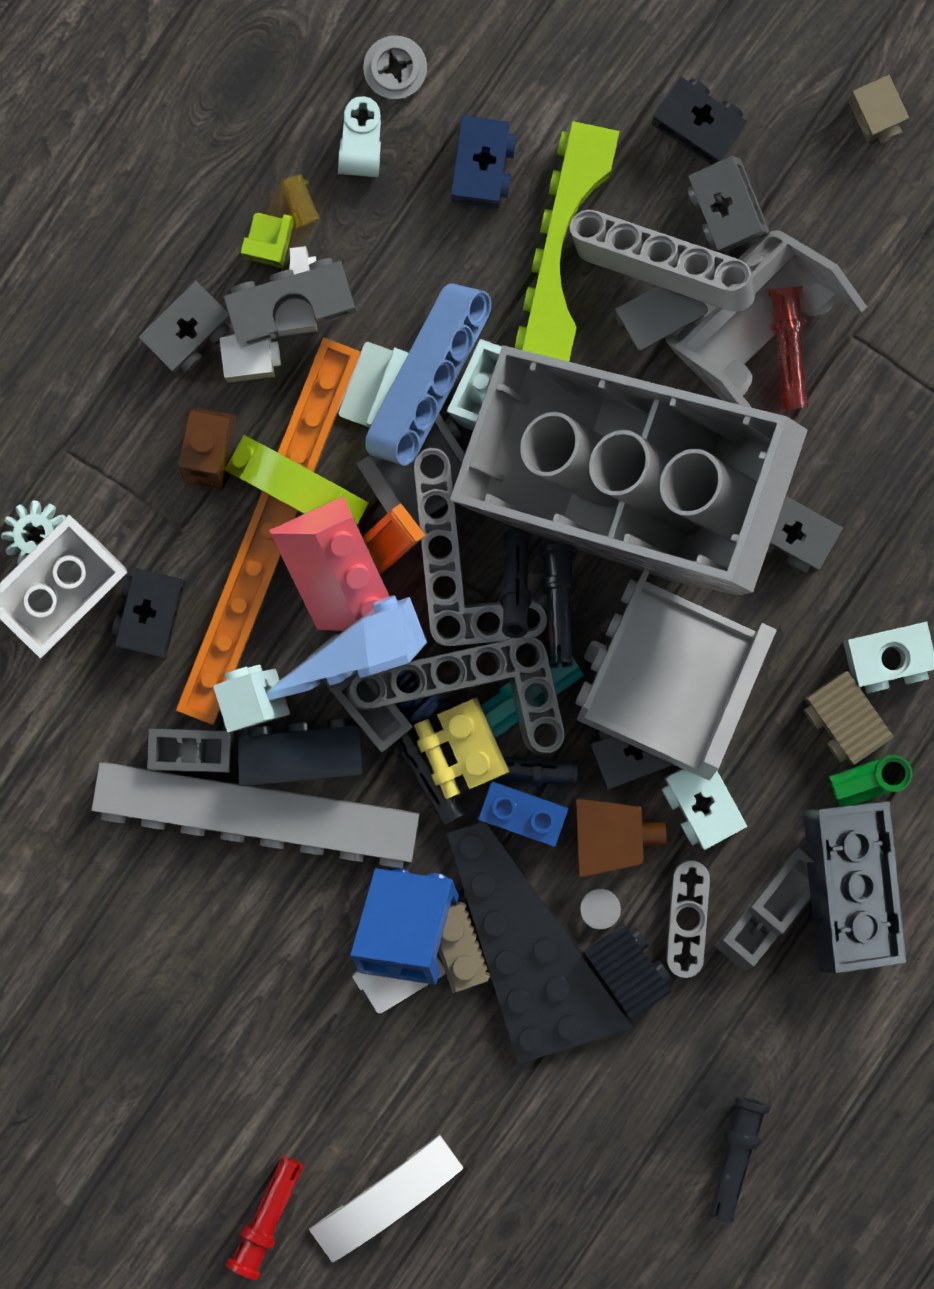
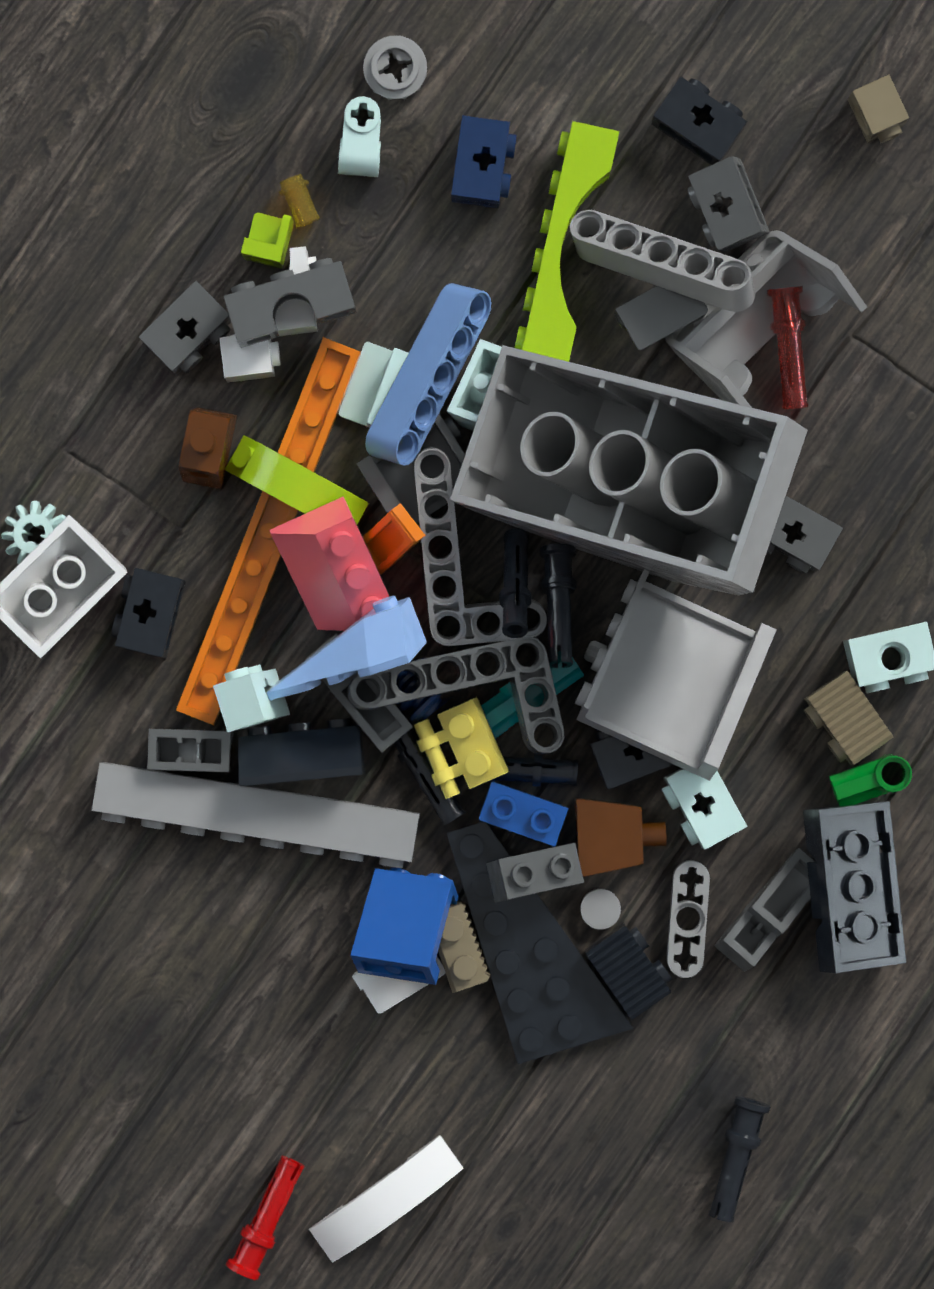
none -> dark grey brick [486,843,584,903]

